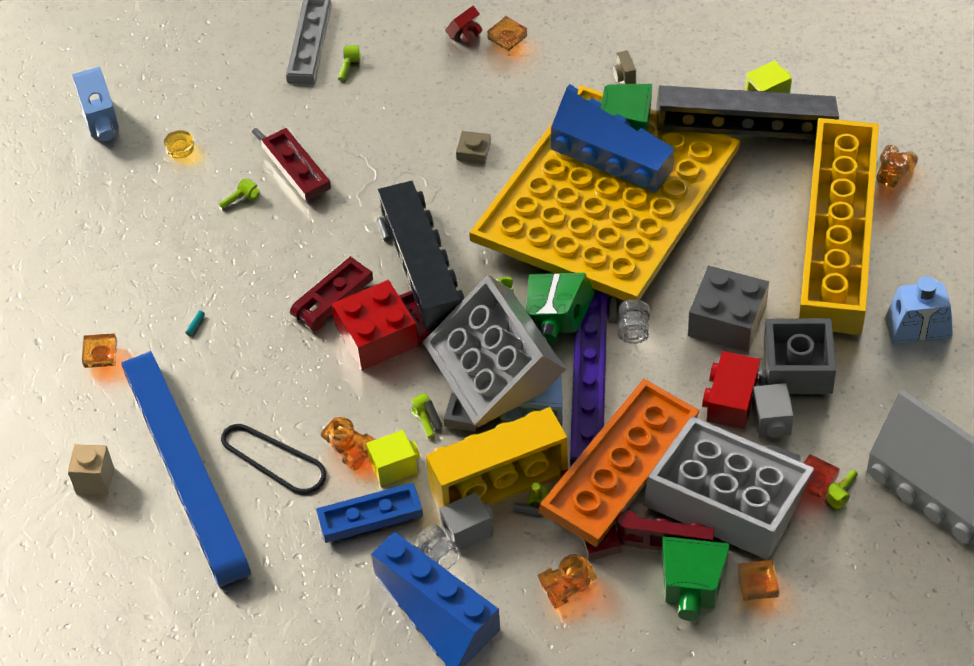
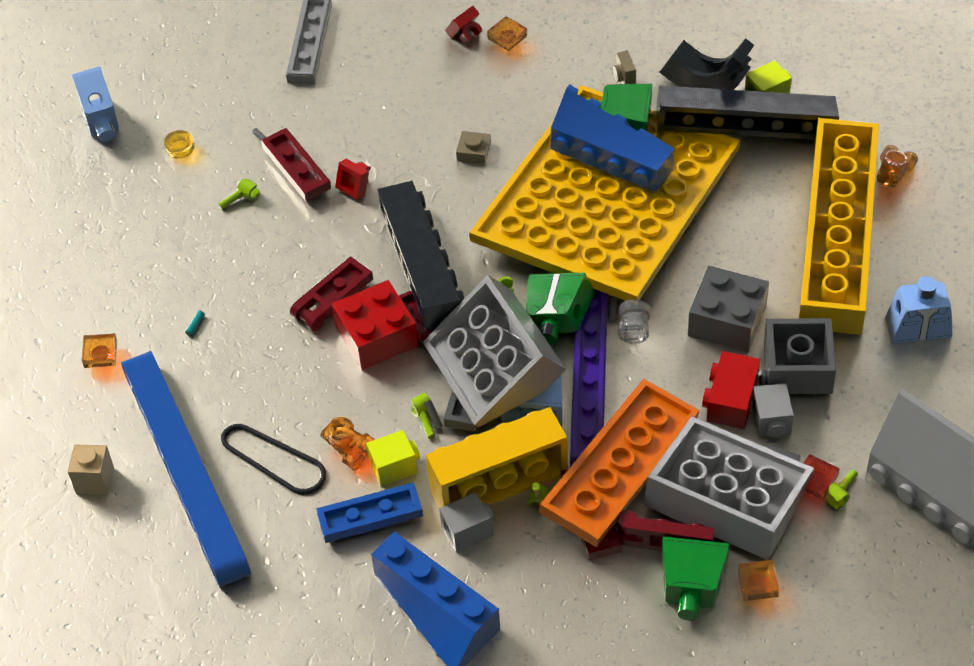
lime hand [338,45,361,81] -> none
dark grey piece [376,217,391,242] -> none
clear wheel [413,525,461,570] -> none
dark grey piece [513,502,543,516] -> none
clear orange plate [537,554,598,609] -> none
none -> red tile [335,158,371,200]
none -> black arch [659,38,755,90]

